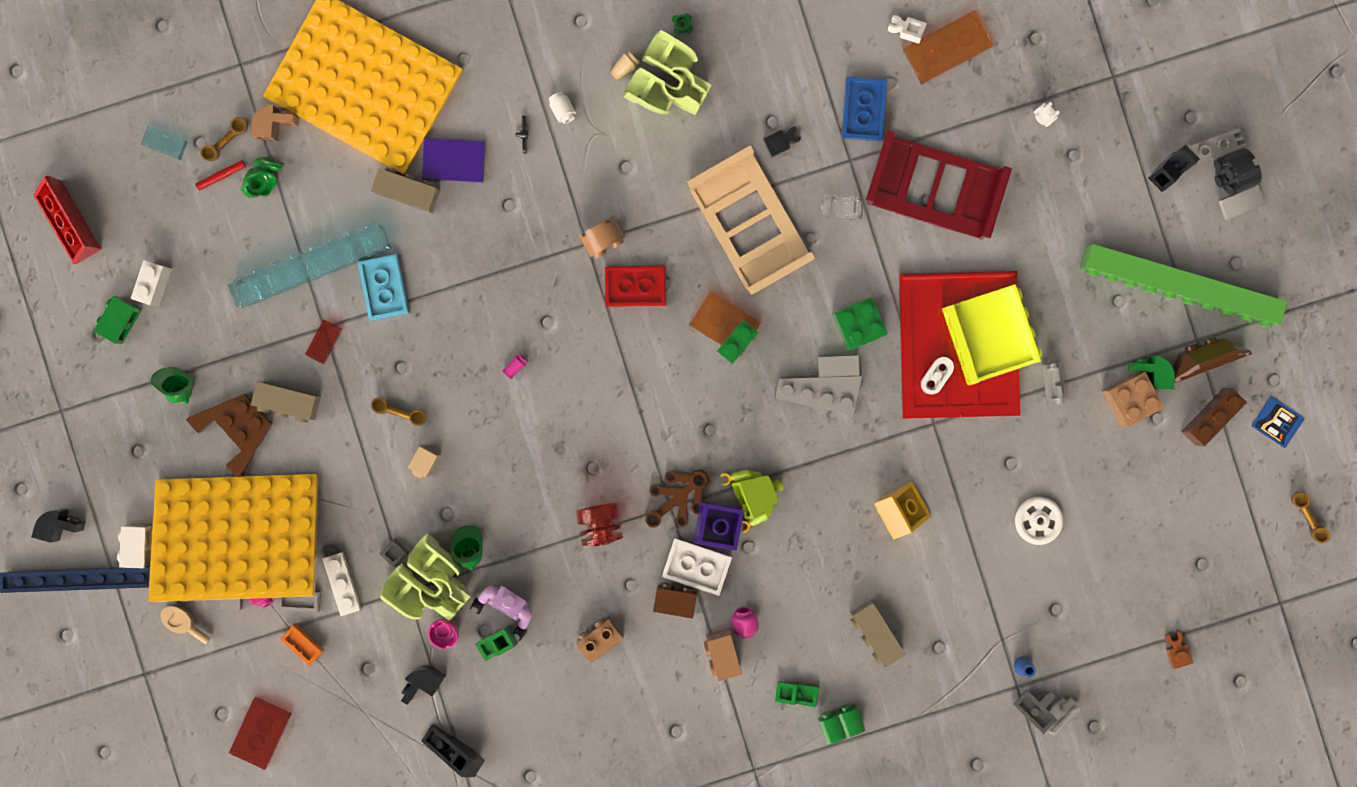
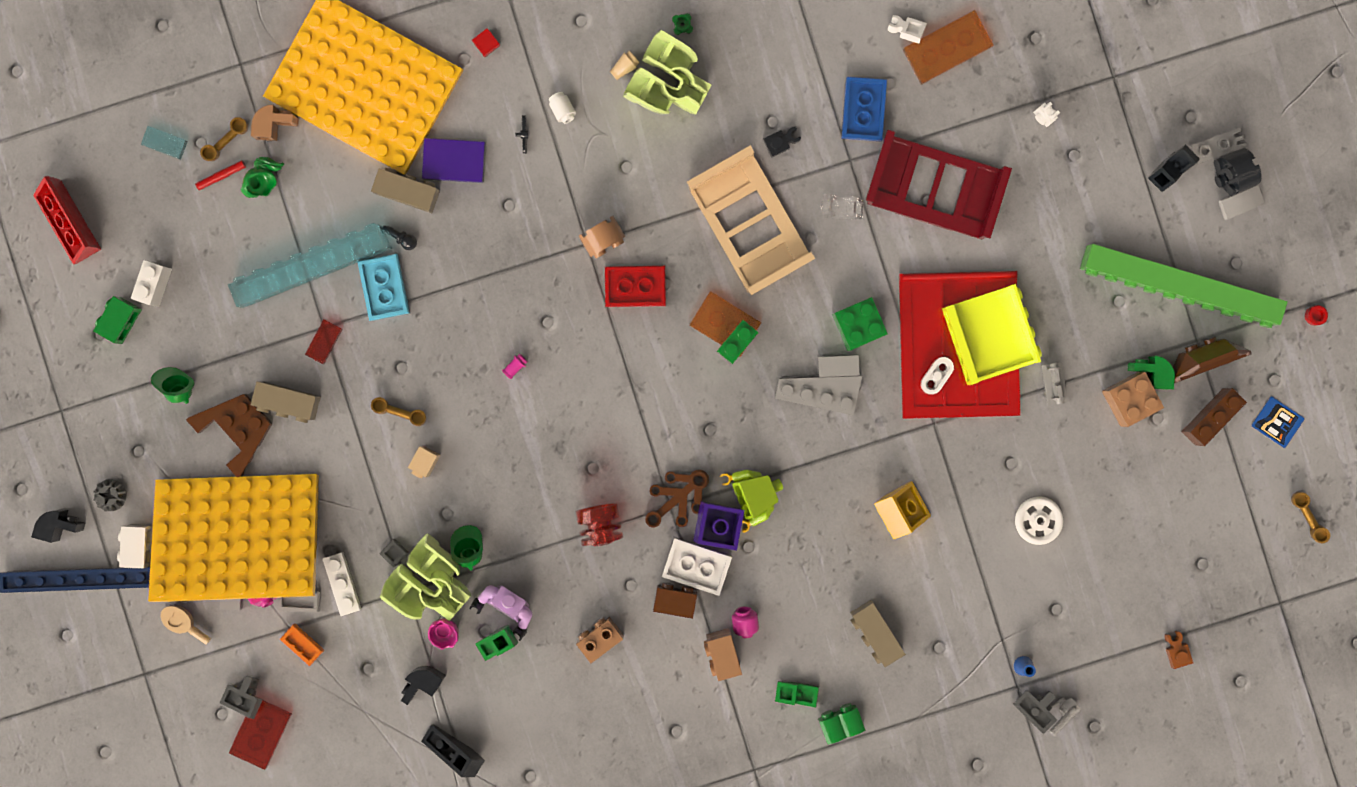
none -> dark grey gear [93,479,127,511]
none -> dark grey hinge [220,676,263,719]
none -> black bar [383,225,417,250]
none -> red tile [471,28,500,58]
none -> red tile [1305,305,1328,326]

